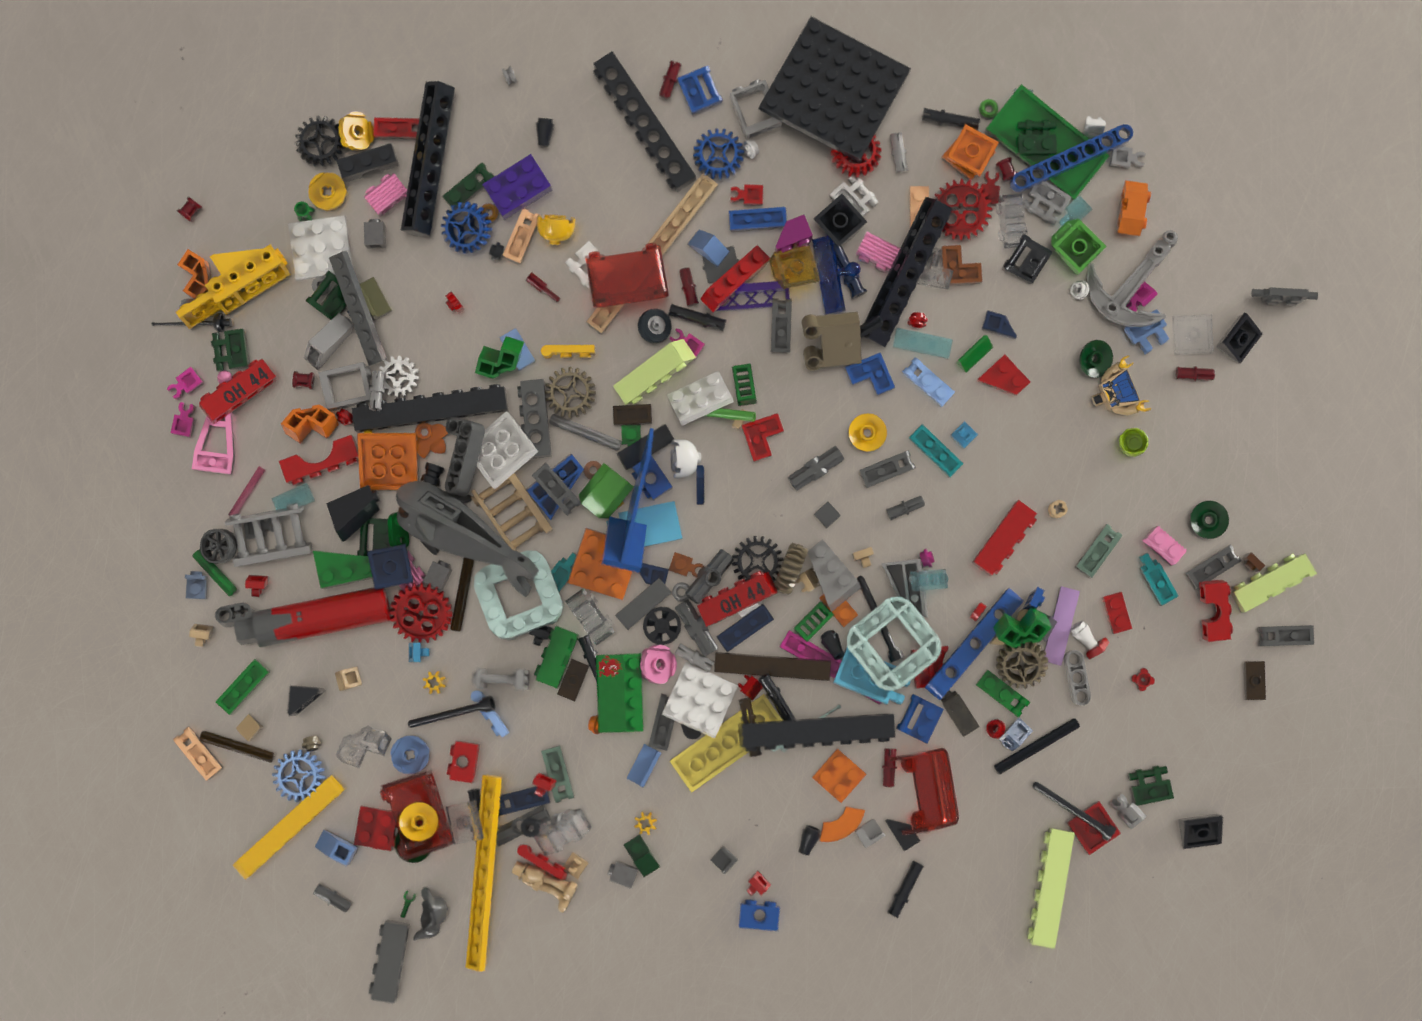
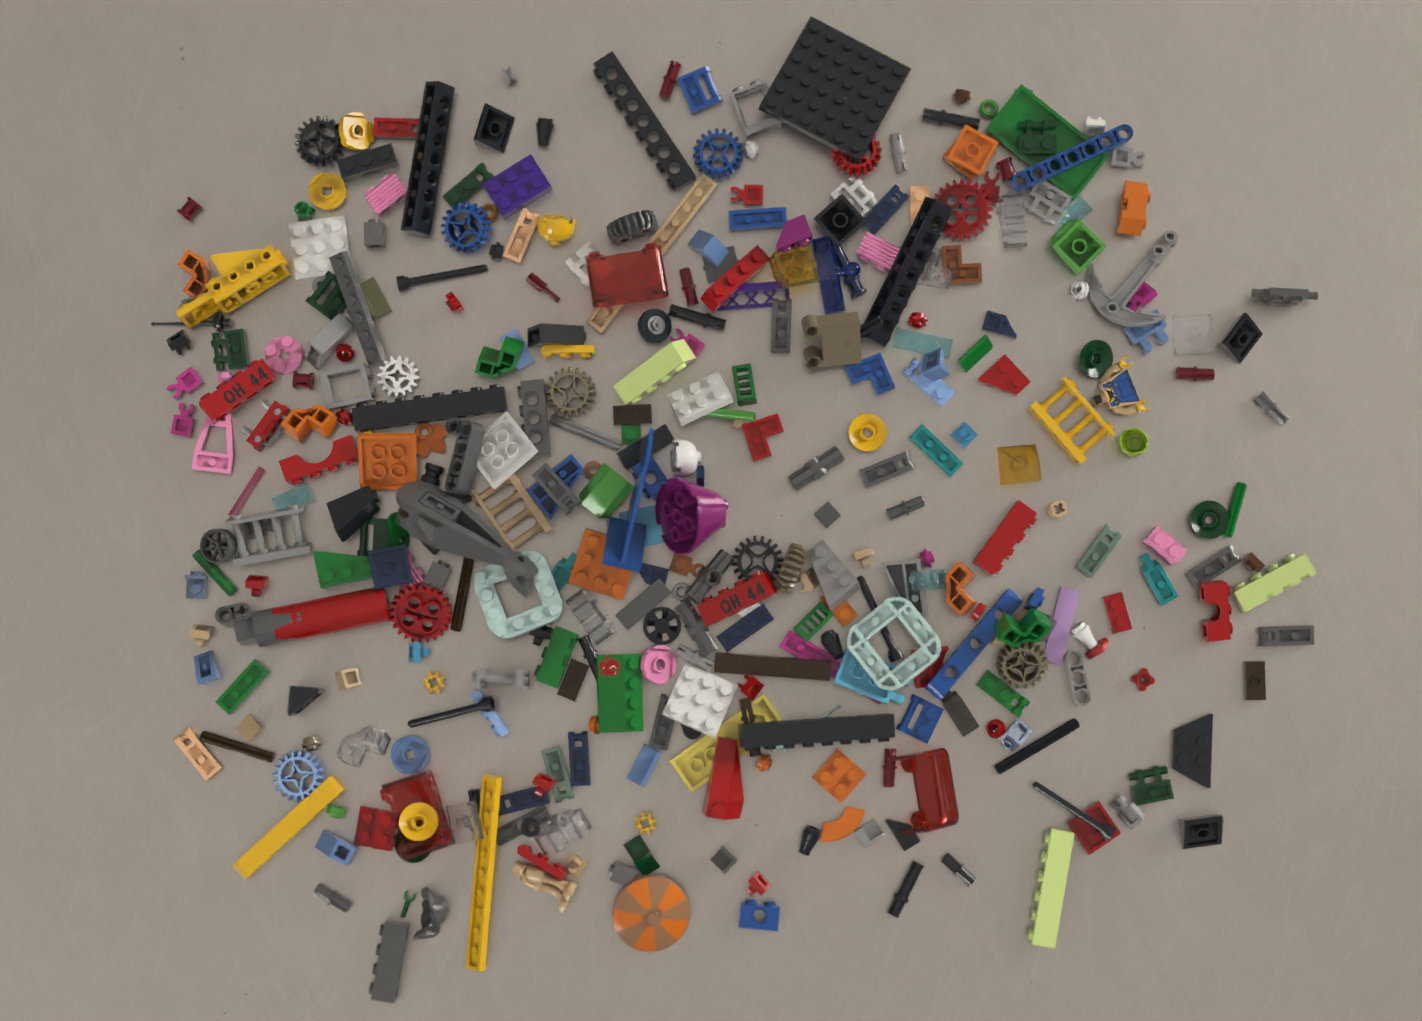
light grey pin [369,371,385,411] -> none
red brick [447,741,480,783] -> none
black pin [758,673,796,720] -> none
black plate [1003,235,1052,284] -> none
none -> black tile [167,329,190,355]
none -> medium blue slope [194,650,222,685]
none -> red piece [241,399,290,452]
none -> bright pink plate [265,336,304,374]
none -> bright green tile [326,804,346,819]
none -> red plate [335,343,355,362]
none -> black piece [396,264,488,291]
none -> black slope [473,103,515,153]
none -> black slope [527,323,586,348]
none -> dark blue plate [568,731,591,786]
none -> dark grey gear [606,210,658,244]
none -> dish [612,875,690,952]
none -> magenta cone [655,477,728,555]
none -> red wedge [702,736,744,820]
none -> orange plate [756,754,773,773]
none -> dark blue plate [864,184,910,235]
none -> medium blue slope [922,348,950,382]
none -> black axle [941,853,976,887]
none -> orange brick [946,561,977,616]
none -> reddish brown plate [953,89,971,103]
none -> clear yellow slope [997,444,1041,486]
none -> yellow fence [1028,376,1115,465]
none -> black wing [1171,714,1213,788]
none -> green axle [1222,482,1247,538]
none -> dark grey axle [1255,391,1289,425]

